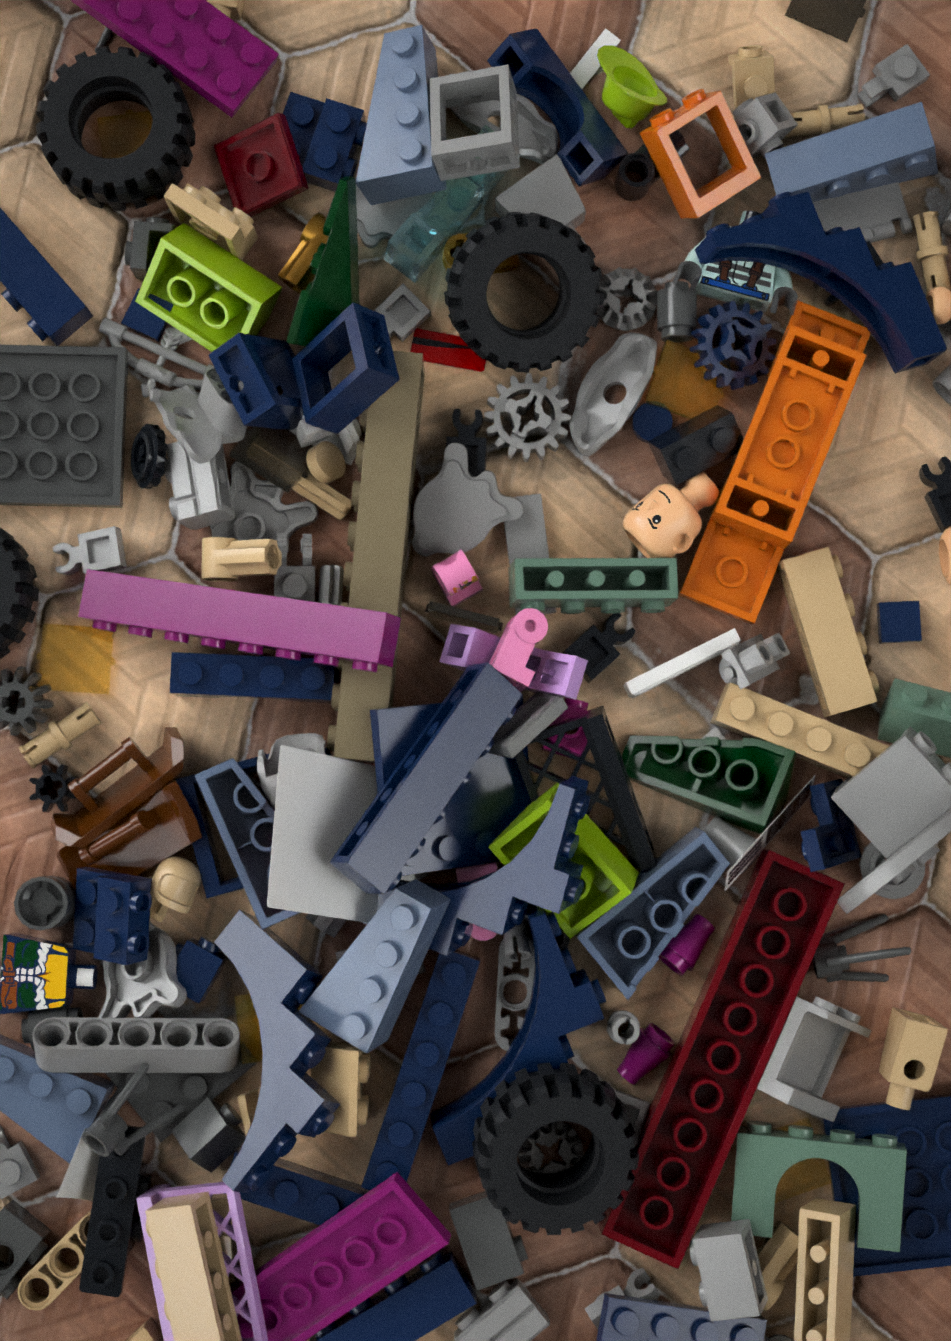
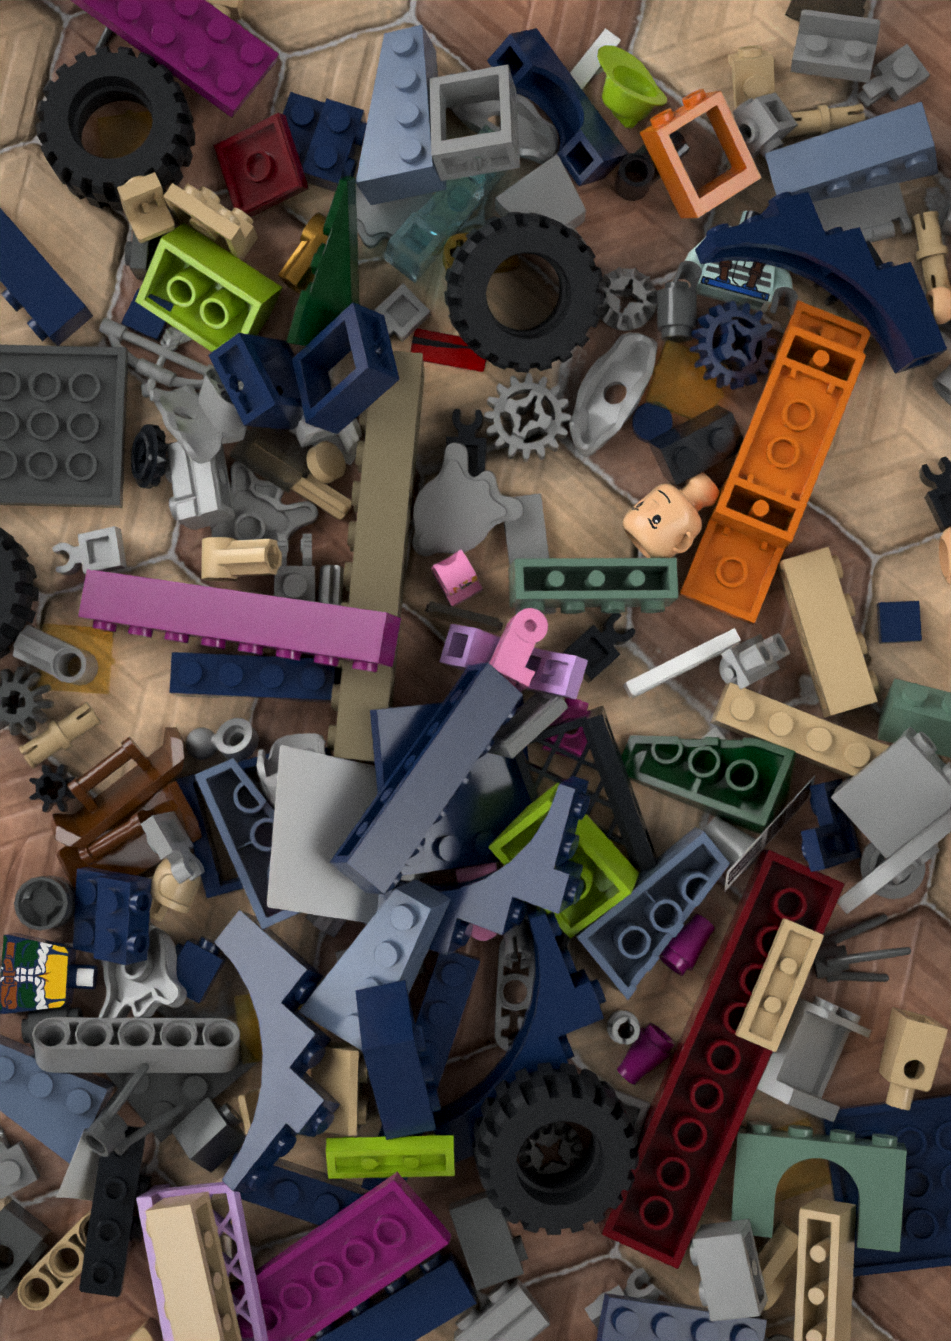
none -> light grey piece [12,625,98,686]
none -> tan bracket [117,172,175,243]
none -> light grey plate [140,811,205,884]
none -> light grey plate [186,718,259,761]
none -> lime plate [326,1135,455,1179]
none -> dark blue wedge [355,980,441,1140]
none -> tan plate [735,918,824,1052]
none -> light grey bracket [791,10,881,83]

